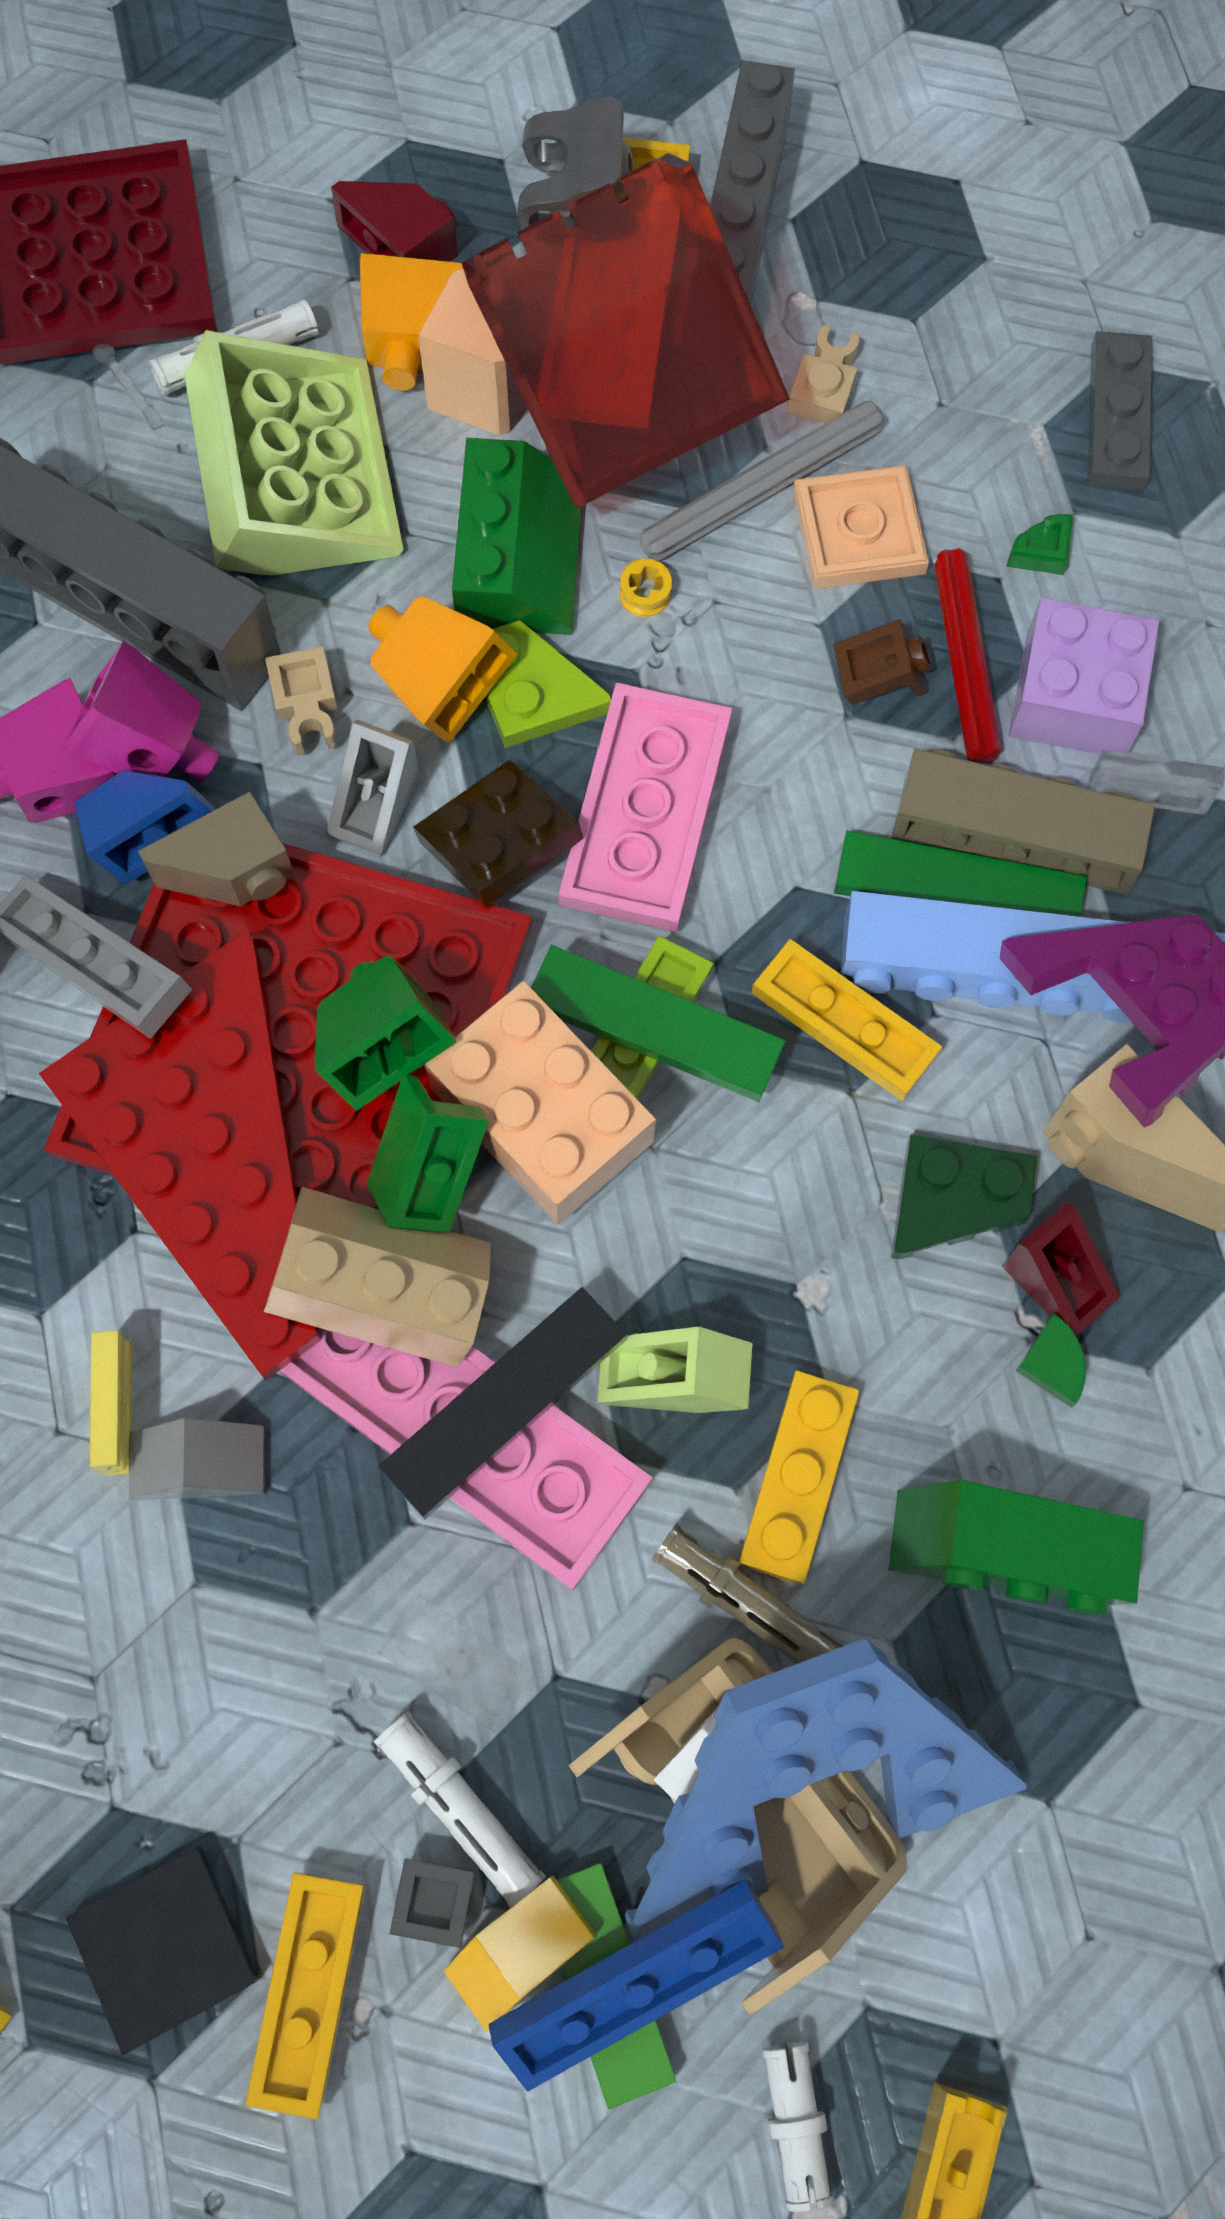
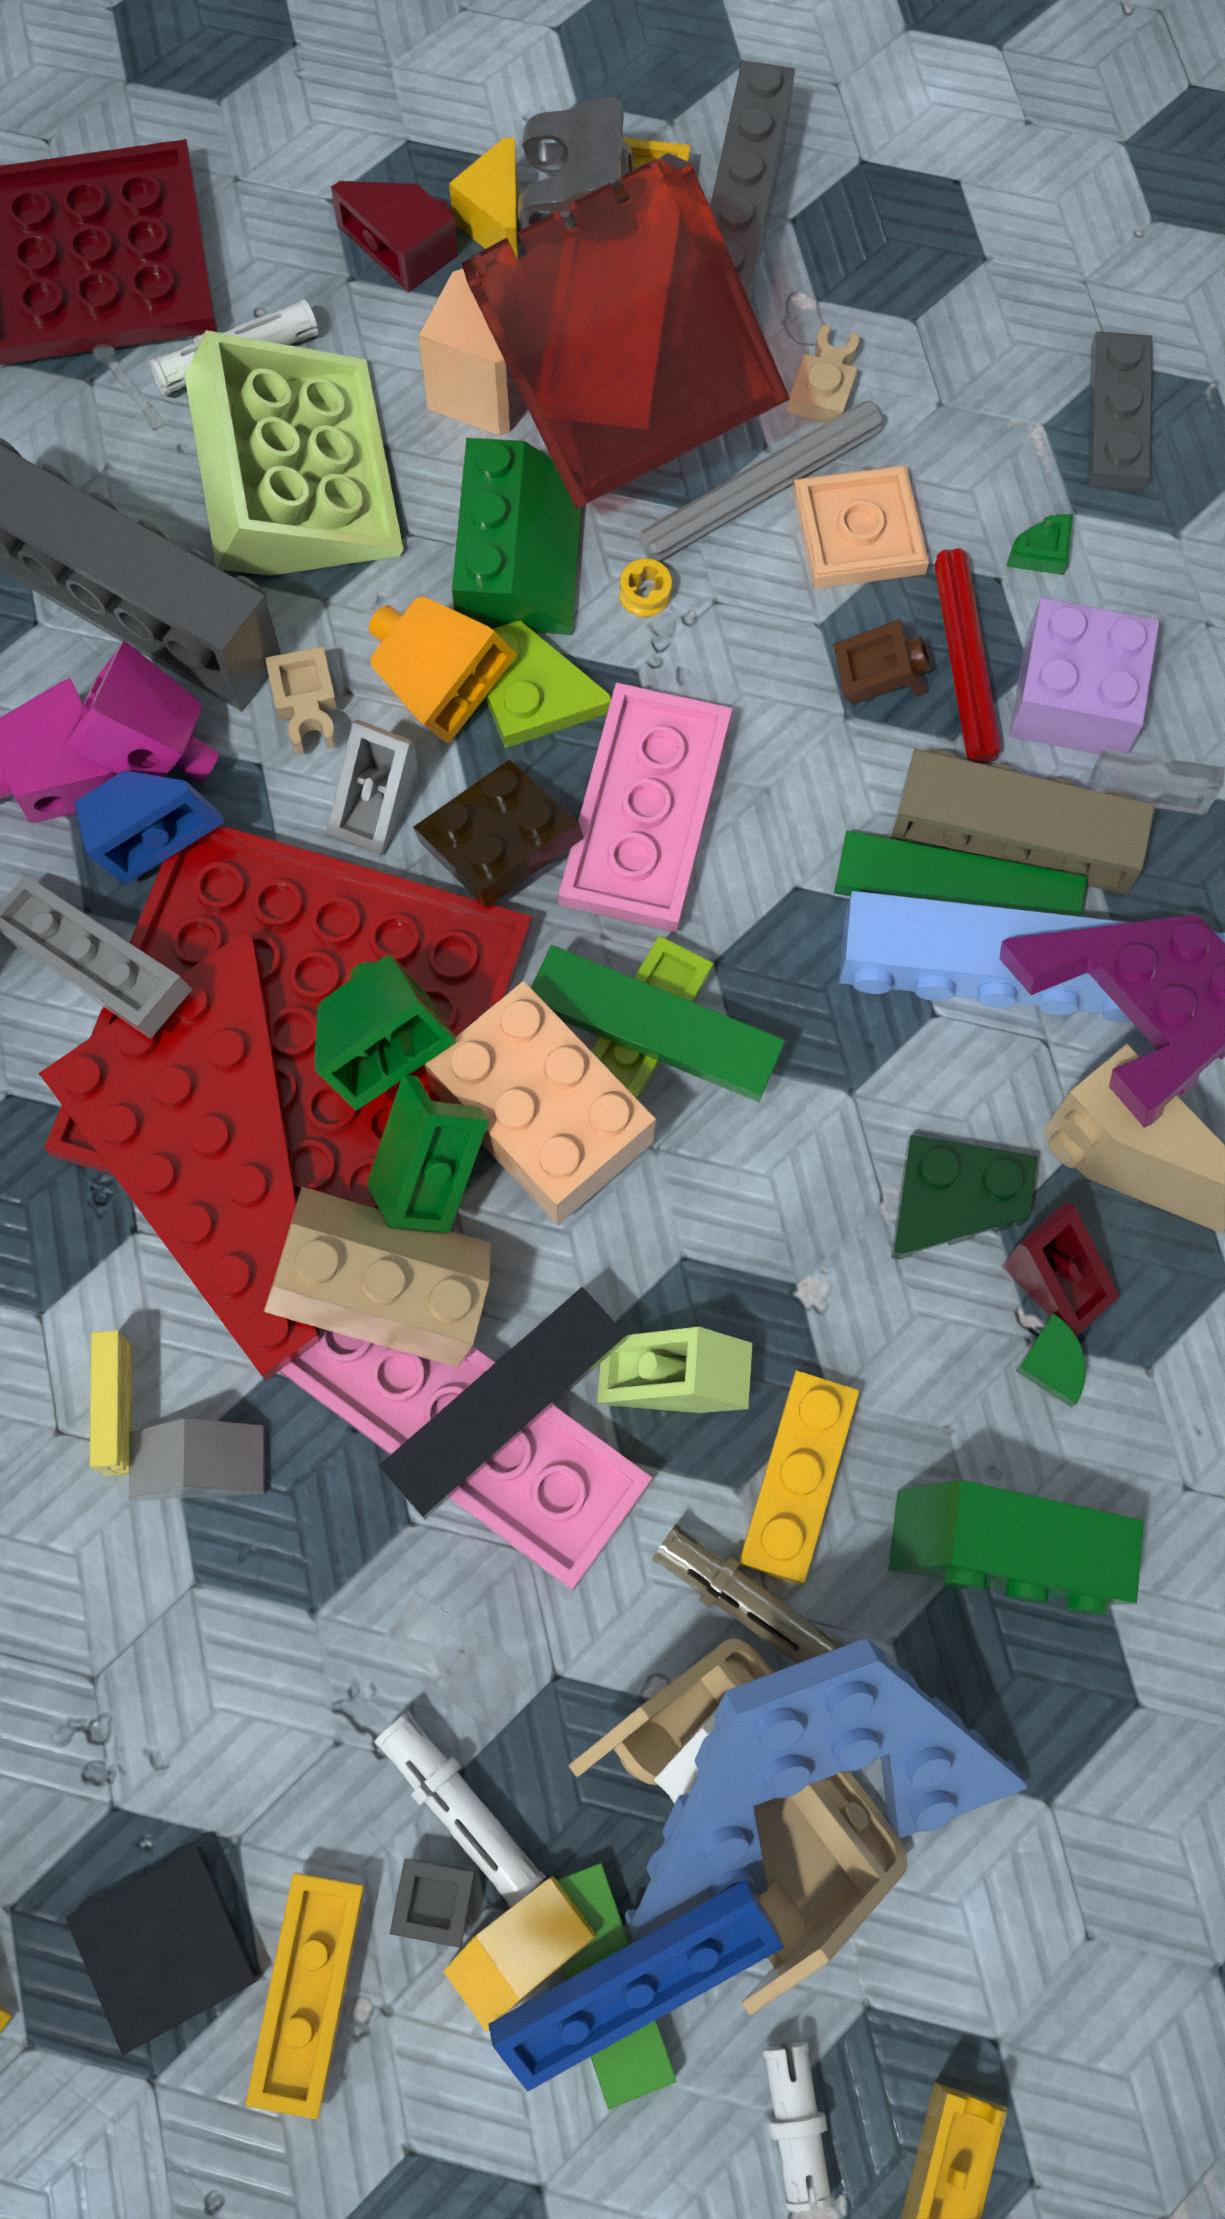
dark tan slope [138,792,295,906] -> none
light orange torso [360,253,468,391] -> none
yellow plate [751,939,942,1102] -> none
none -> yellow slope [449,137,518,267]

